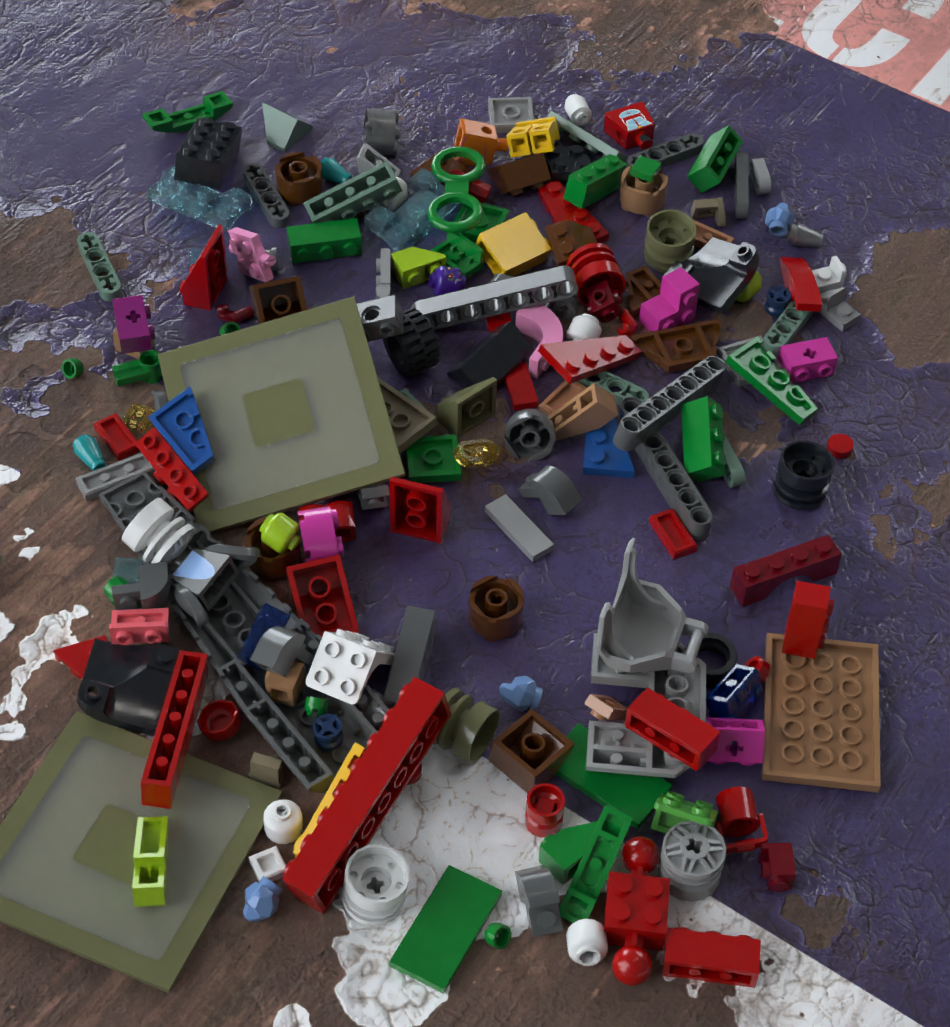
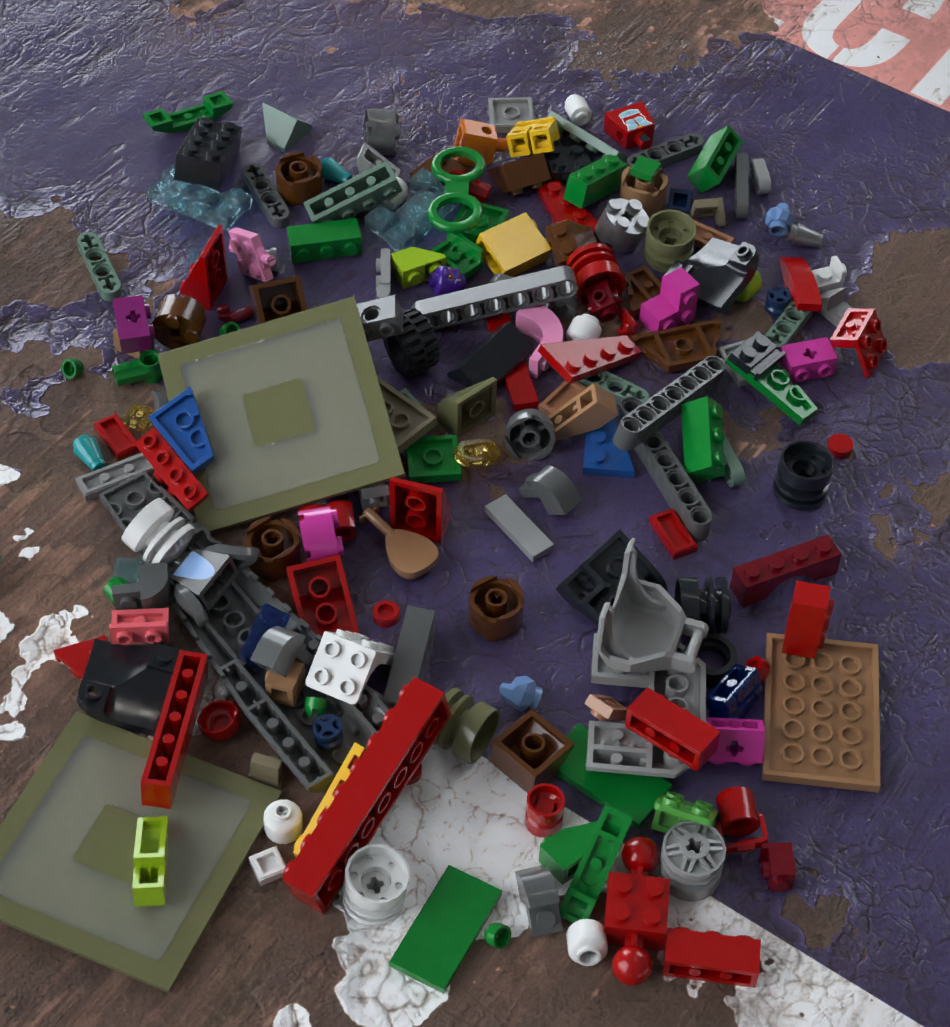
medium blue rock [243,876,283,922] -> none
lime head [259,513,301,553] -> none
none -> reddish brown brick [152,294,207,350]
none -> medium nougat piece [359,506,439,580]
none -> red tile [372,600,400,628]
none -> black slope [556,529,668,627]
none -> flat silver brick [595,198,649,253]
none -> dark blue slope [667,188,693,214]
none -> black wheel [674,577,731,634]
none -> plate [728,332,786,381]
none -> red bracket [830,308,887,378]

